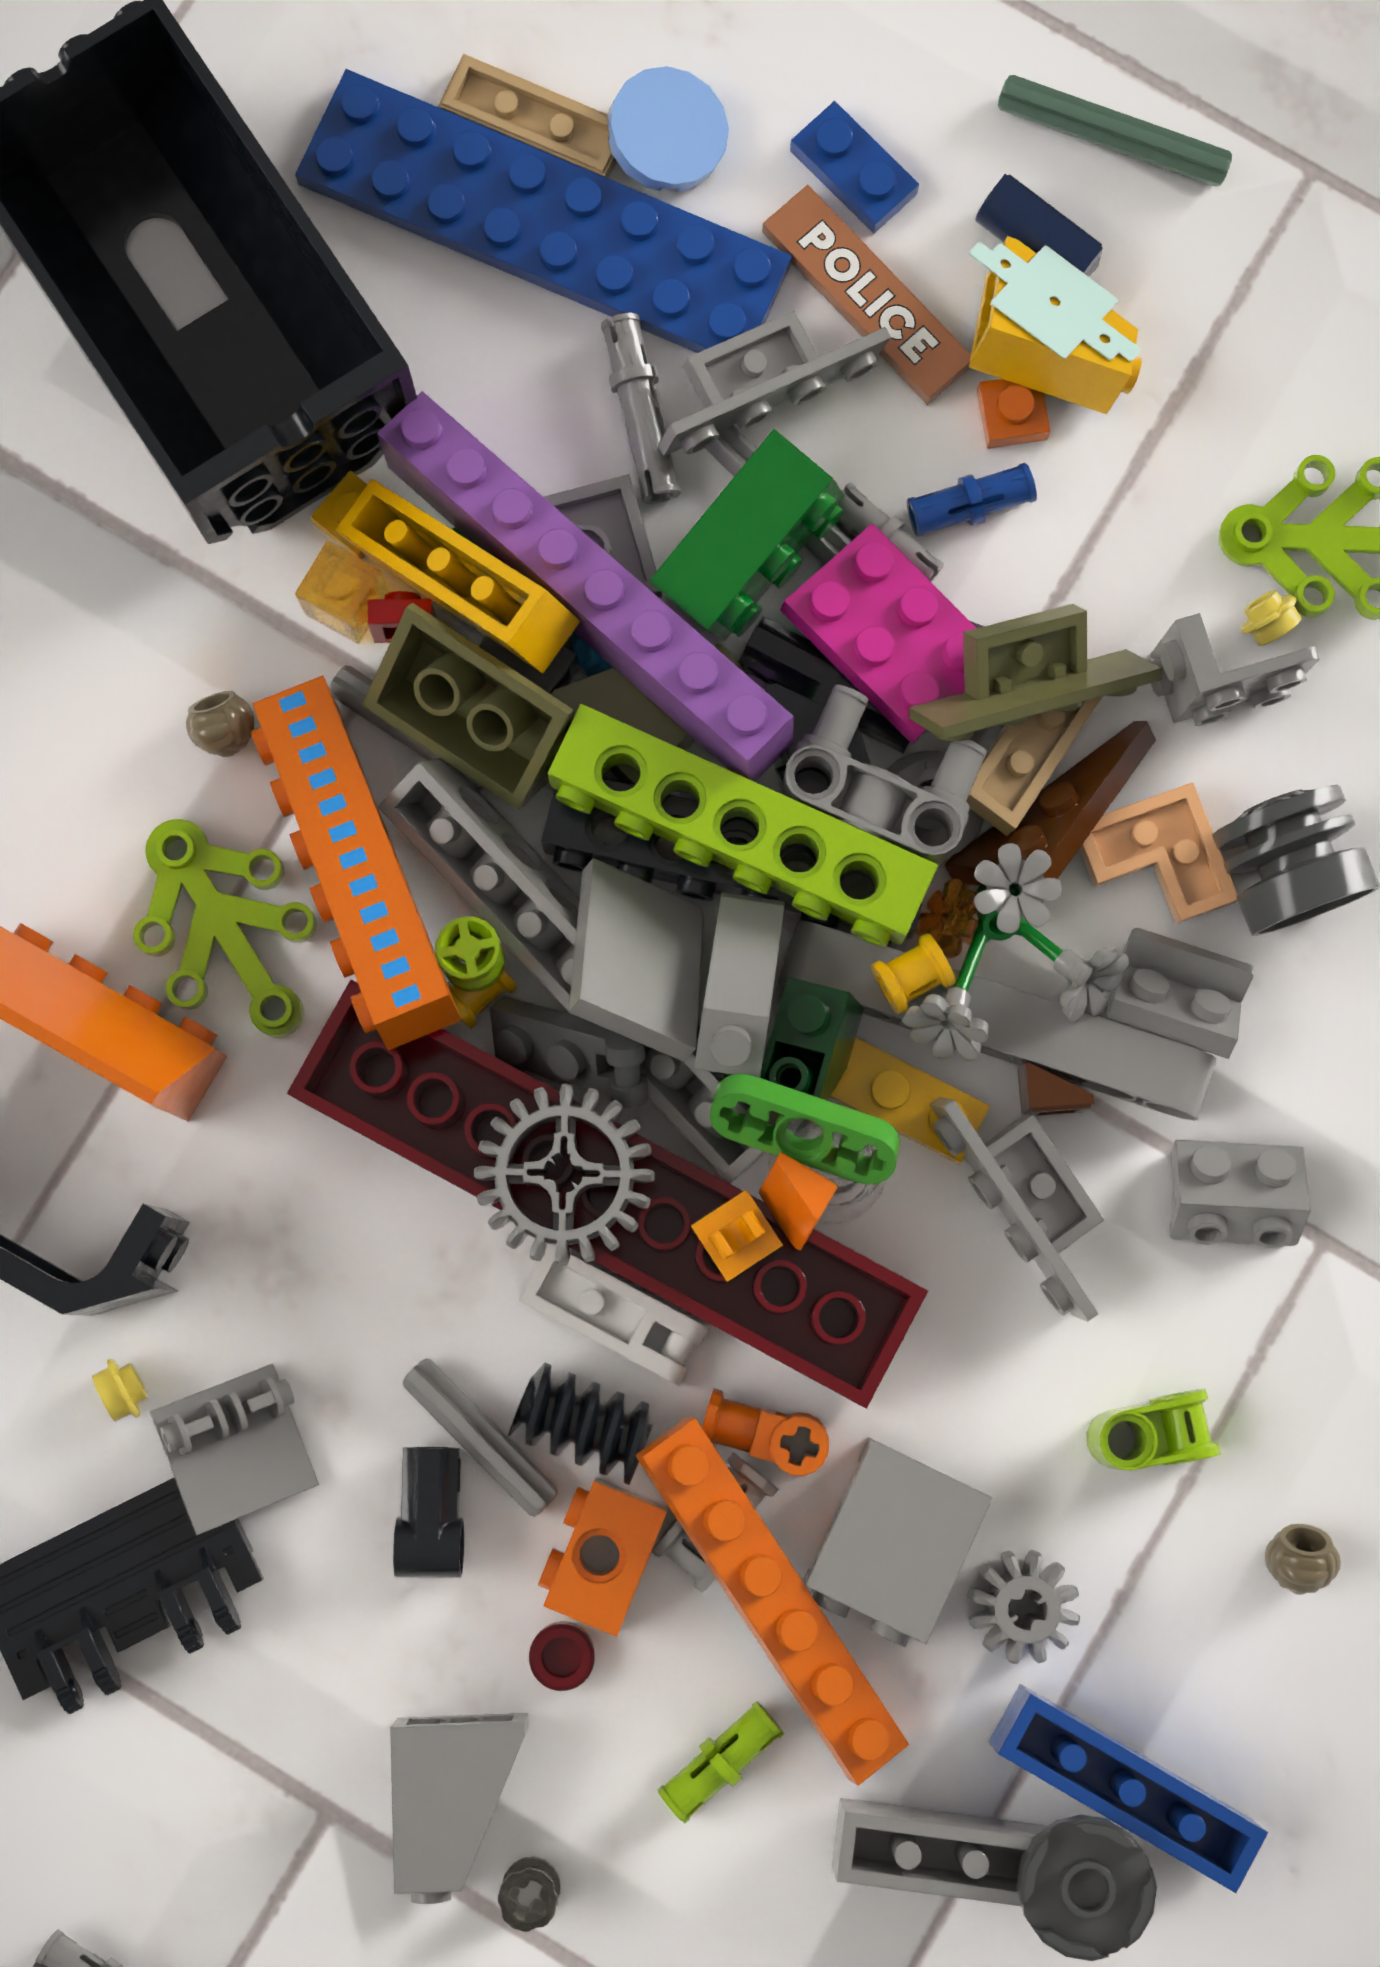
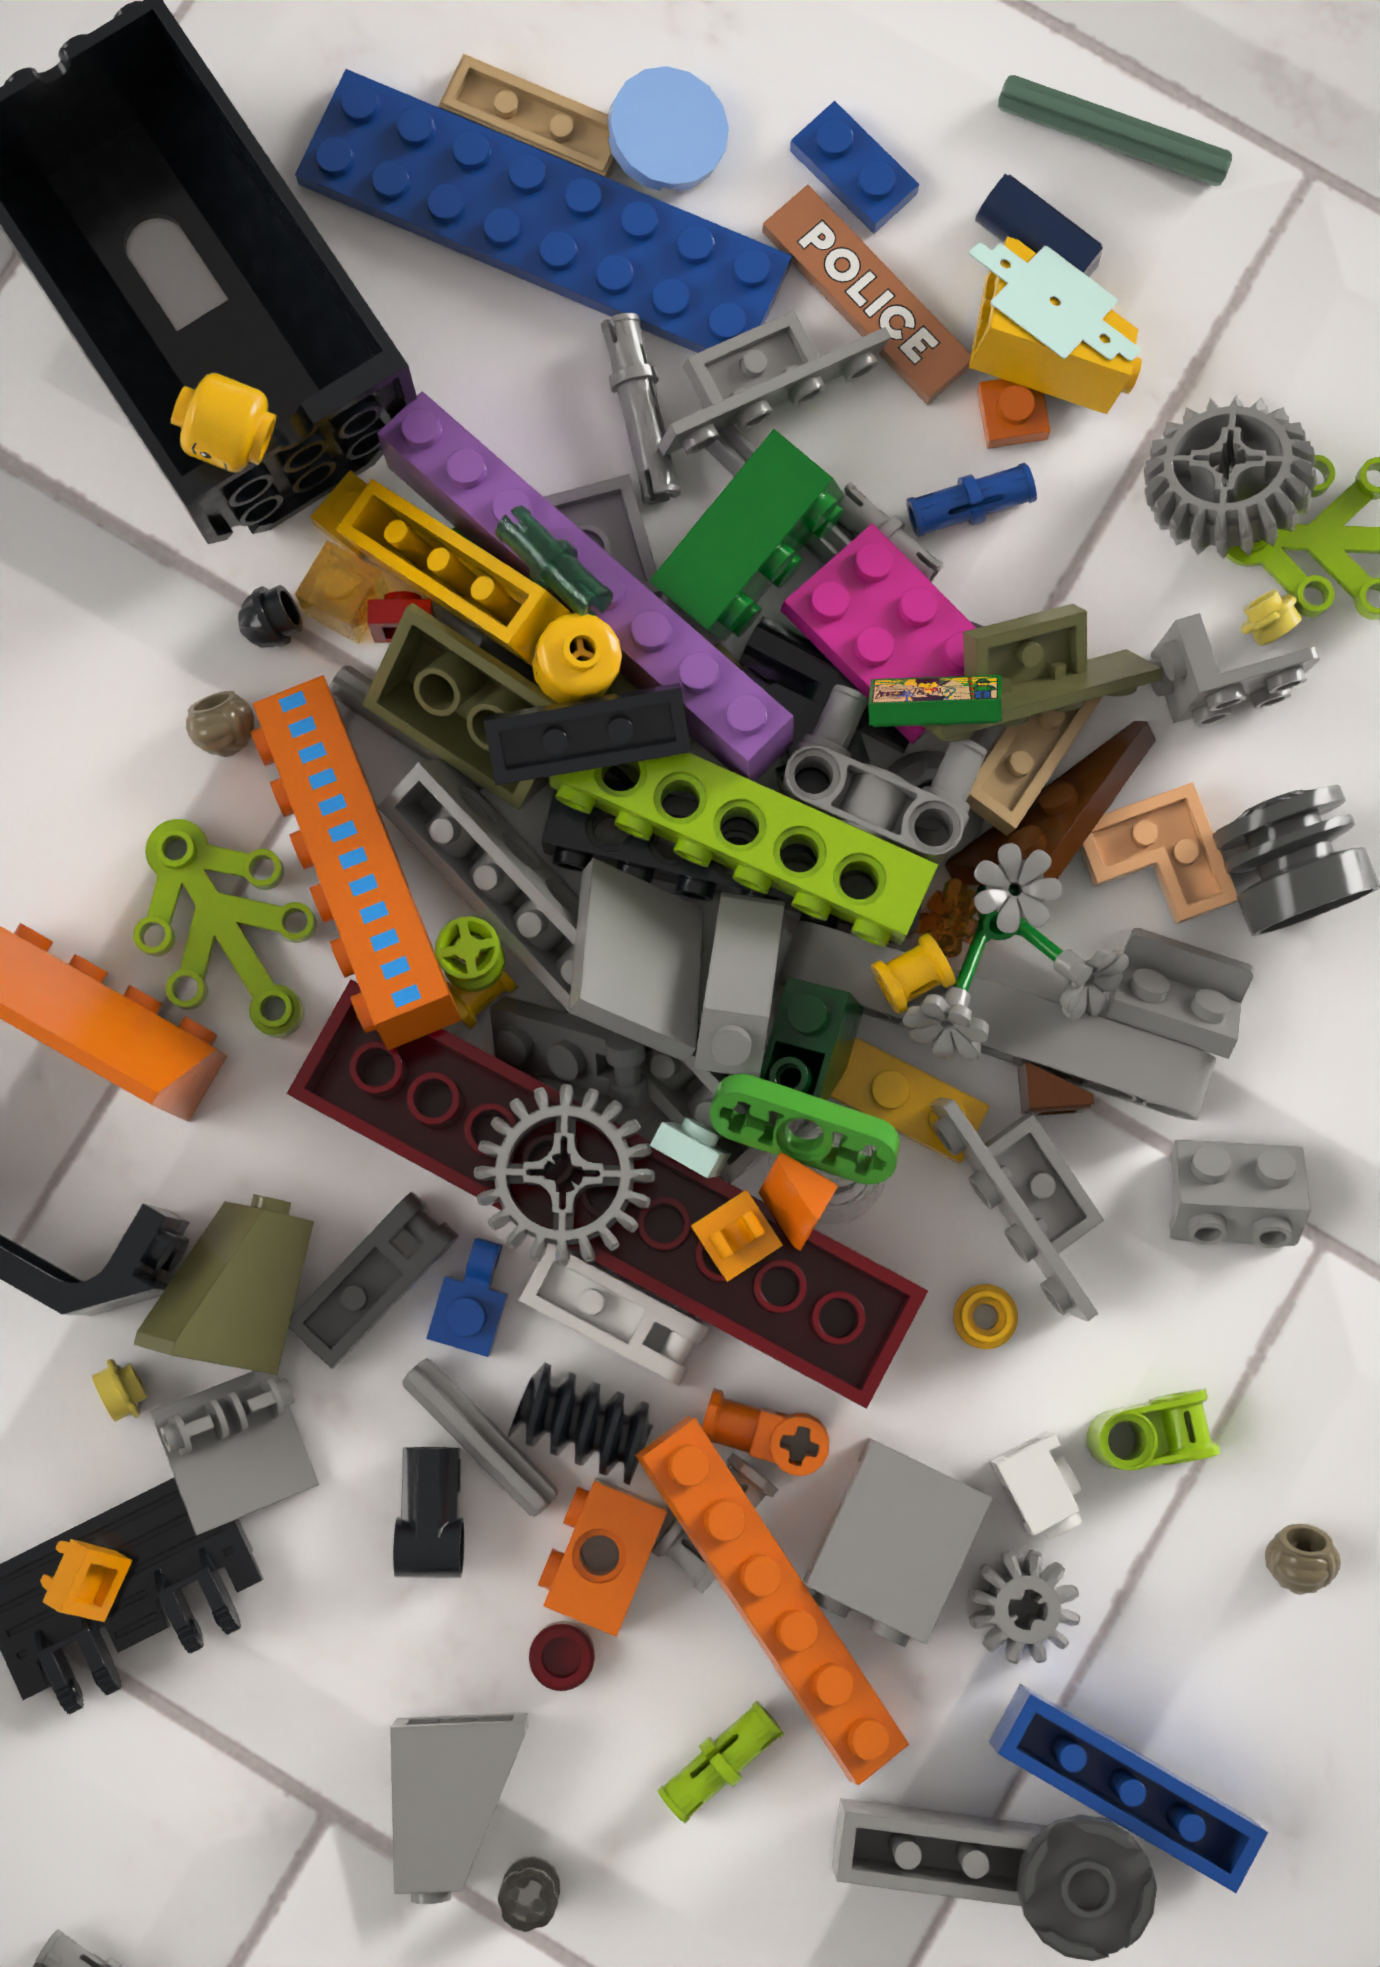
none -> light orange tile [40,1539,133,1622]
none -> olive slope [133,1194,314,1375]
none -> yellow head [171,373,277,473]
none -> black plate [238,585,303,648]
none -> dark grey plate [289,1191,459,1369]
none -> blue plate [426,1238,508,1357]
none -> black plate [483,683,691,786]
none -> clear green pin [495,505,613,616]
none -> yellow head [532,612,622,703]
none -> light aqua plate [649,1117,731,1178]
none -> green tile [868,675,1002,727]
none -> yellow plate [953,1284,1018,1349]
none -> white brick [989,1431,1082,1539]
none -> light grey gear [1144,395,1317,559]

